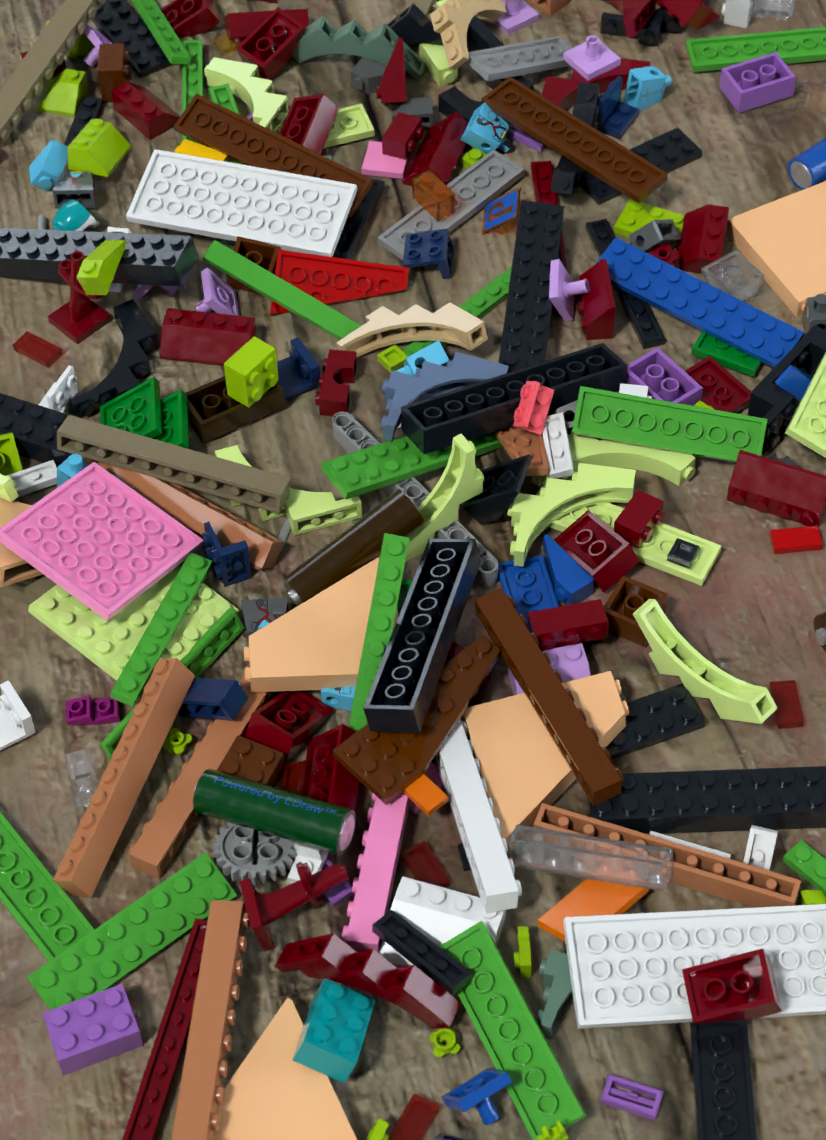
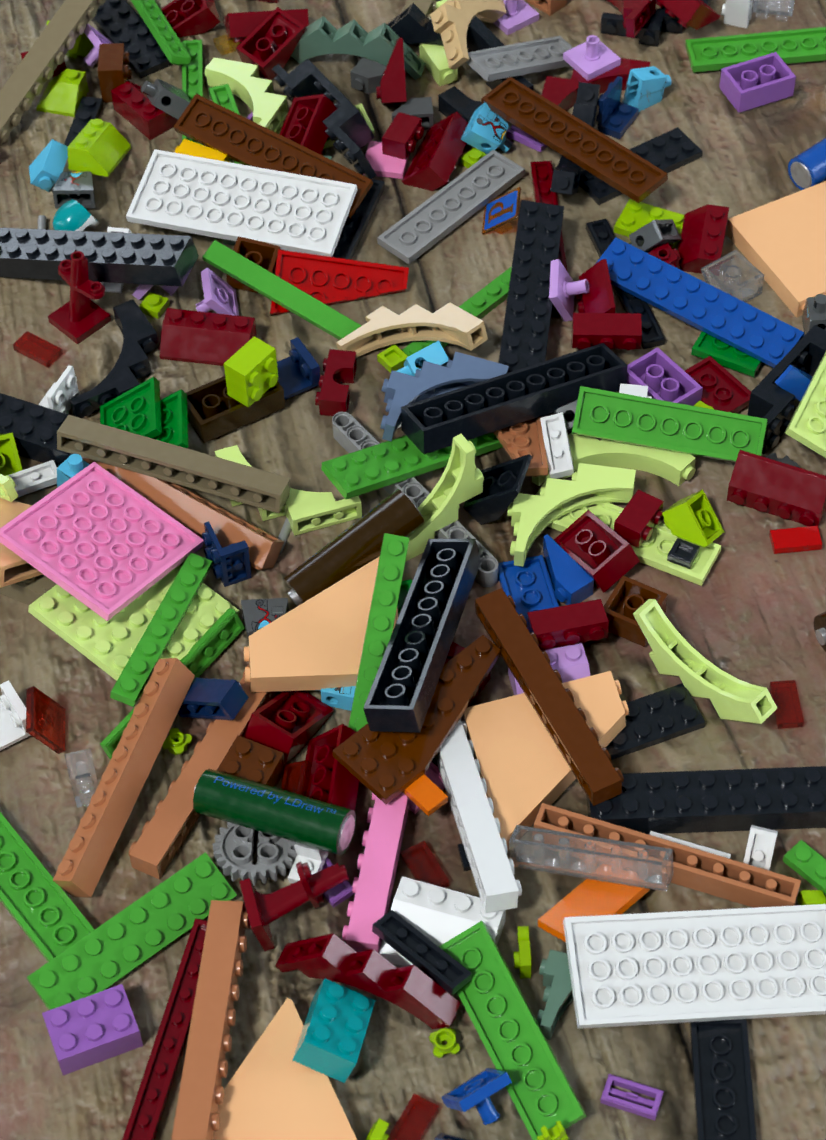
magenta slope [66,695,121,725] -> none
lime slope [76,240,127,295] -> none
dark blue bracket [403,228,454,279] -> none
clear orange brick [412,170,455,221] -> none
coral bracket [513,381,554,435] -> none
dark red slope [682,948,783,1024] -> none
none -> clear red tile [26,686,65,754]
none -> lime plate [139,292,170,319]
none -> dark grey torso [141,79,191,119]
none -> black bracket [272,58,376,179]
none -> dark red slope [571,313,642,350]
none -> lime slope [662,489,724,547]

